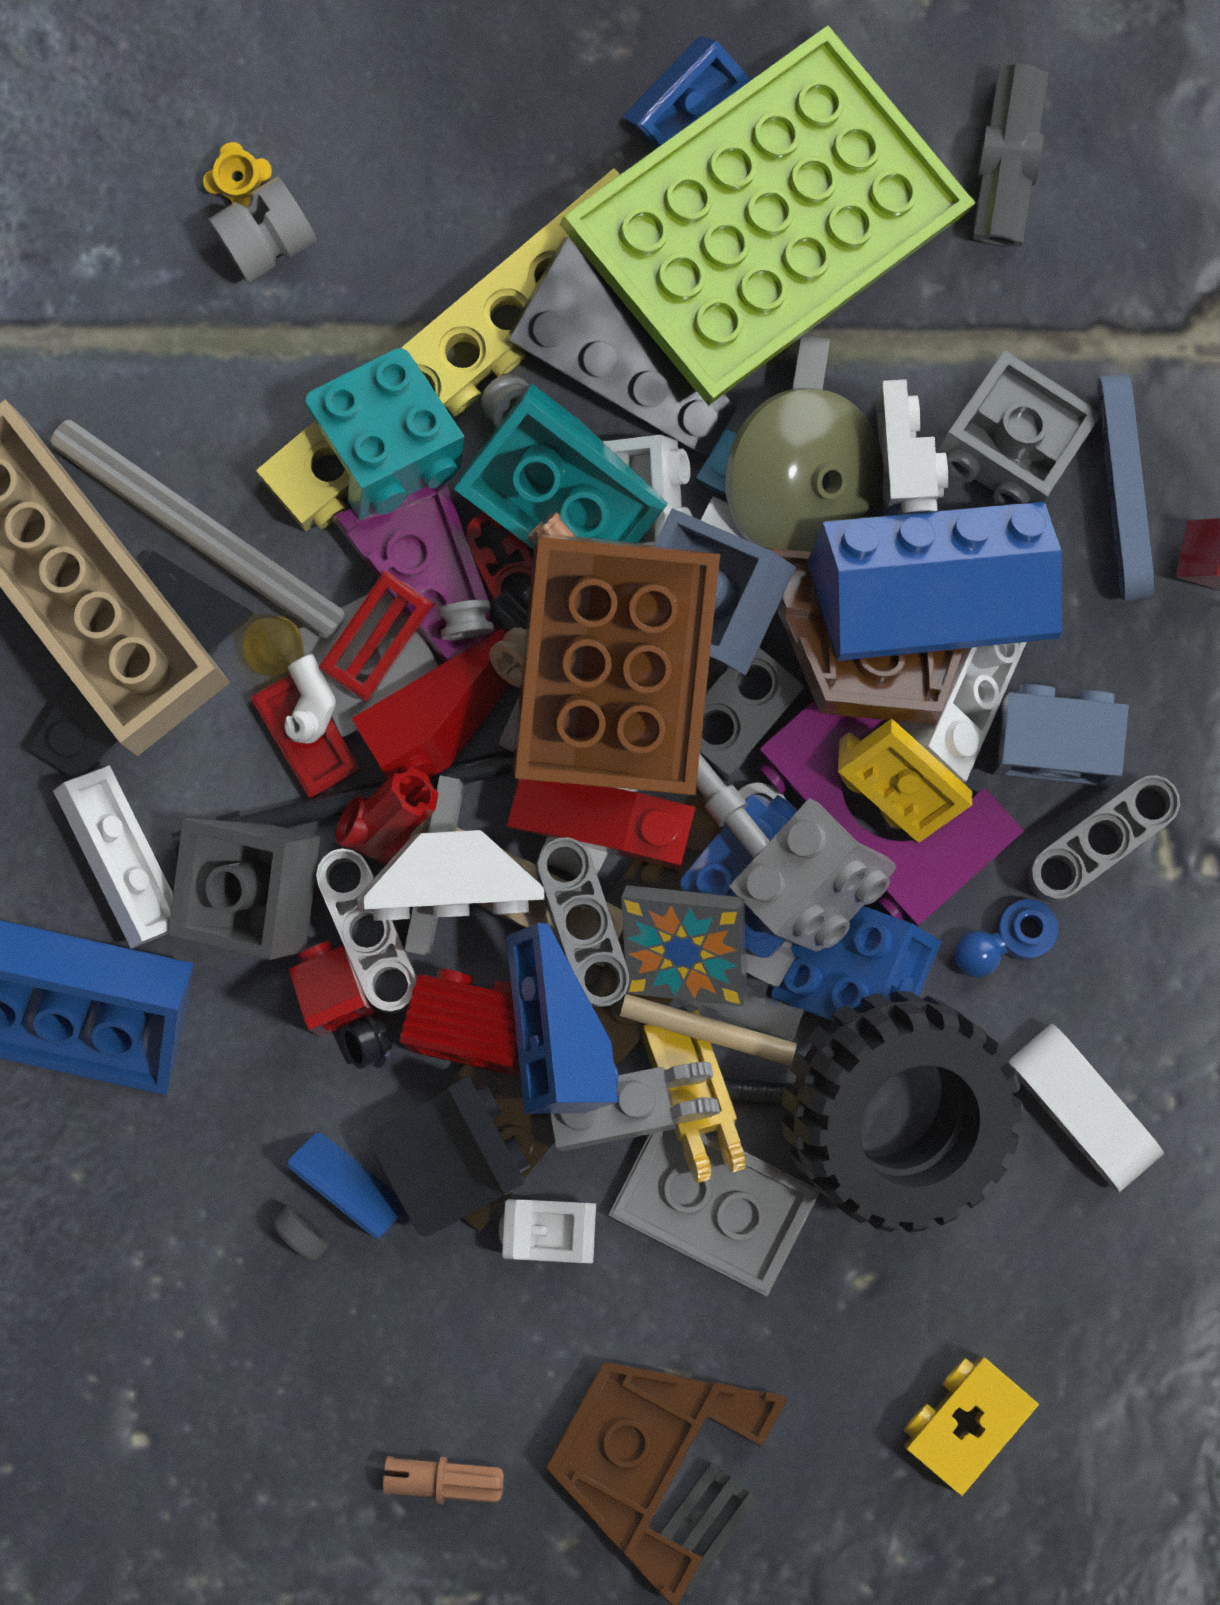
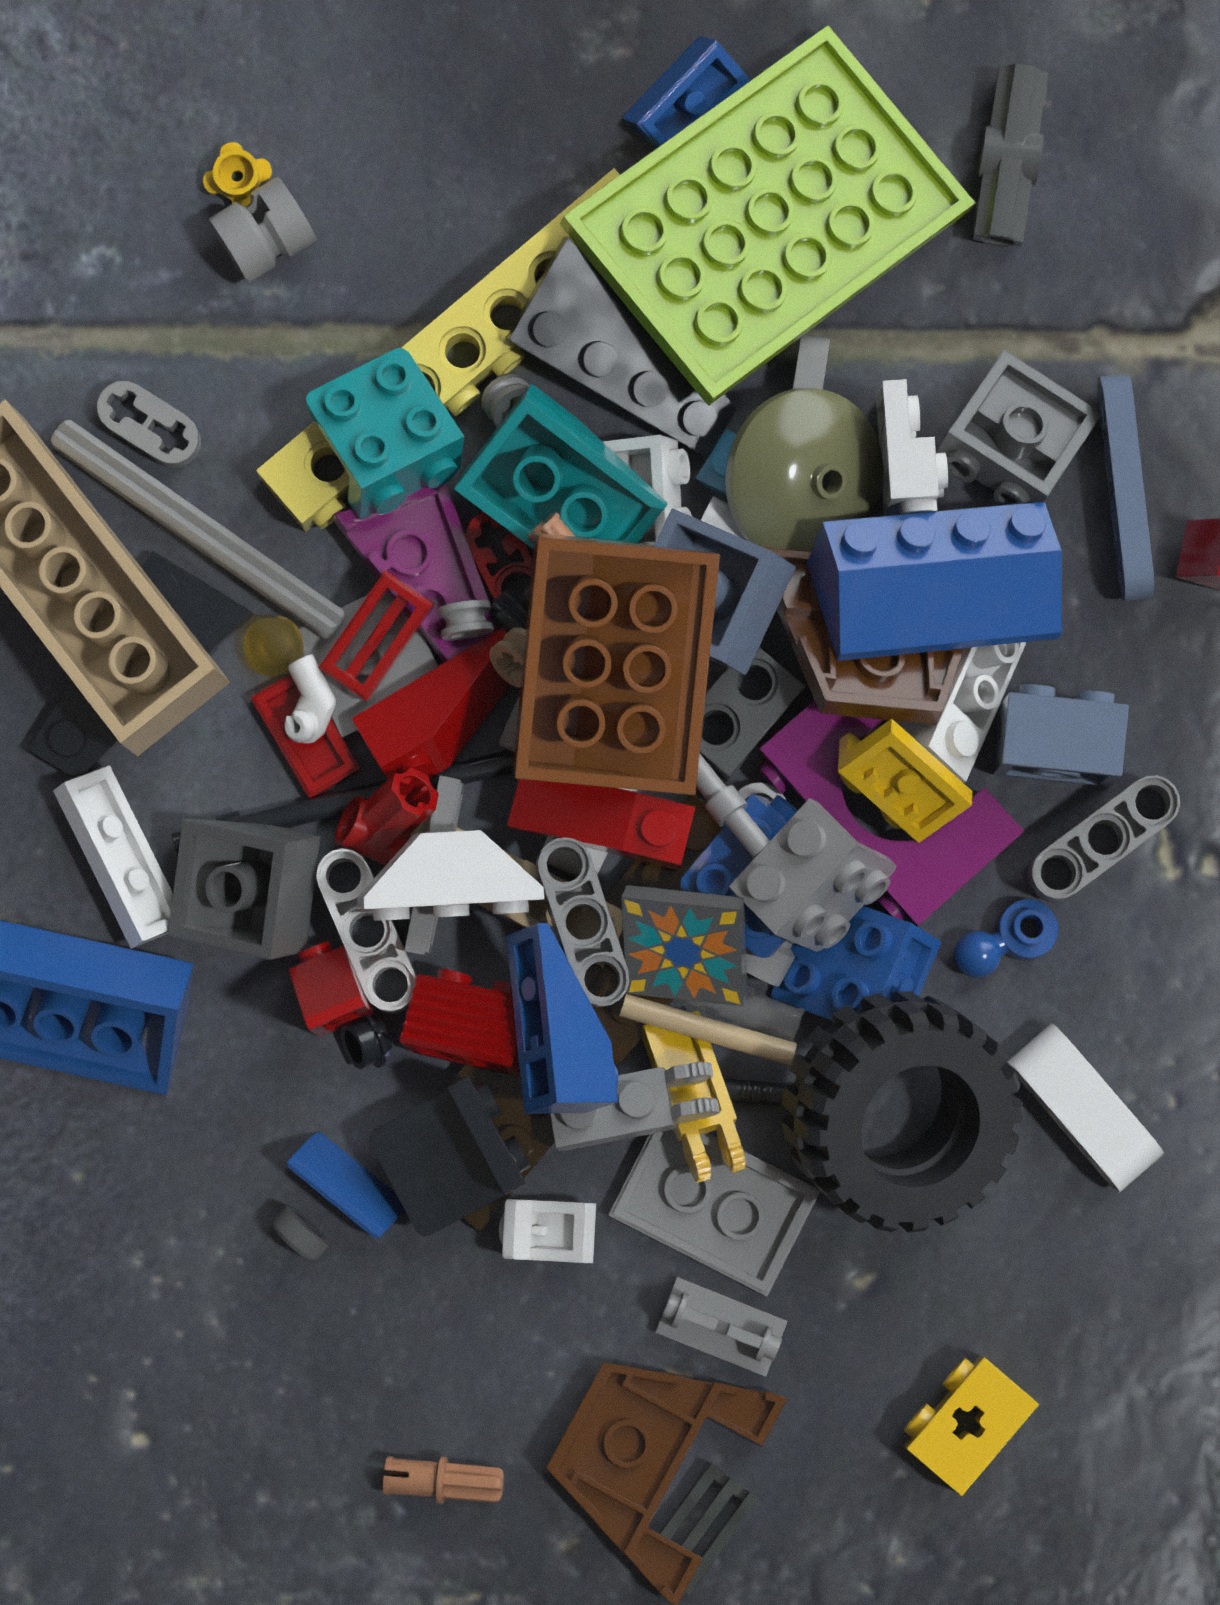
none -> light grey beam [97,381,201,468]
none -> light grey hinge [655,1277,788,1377]

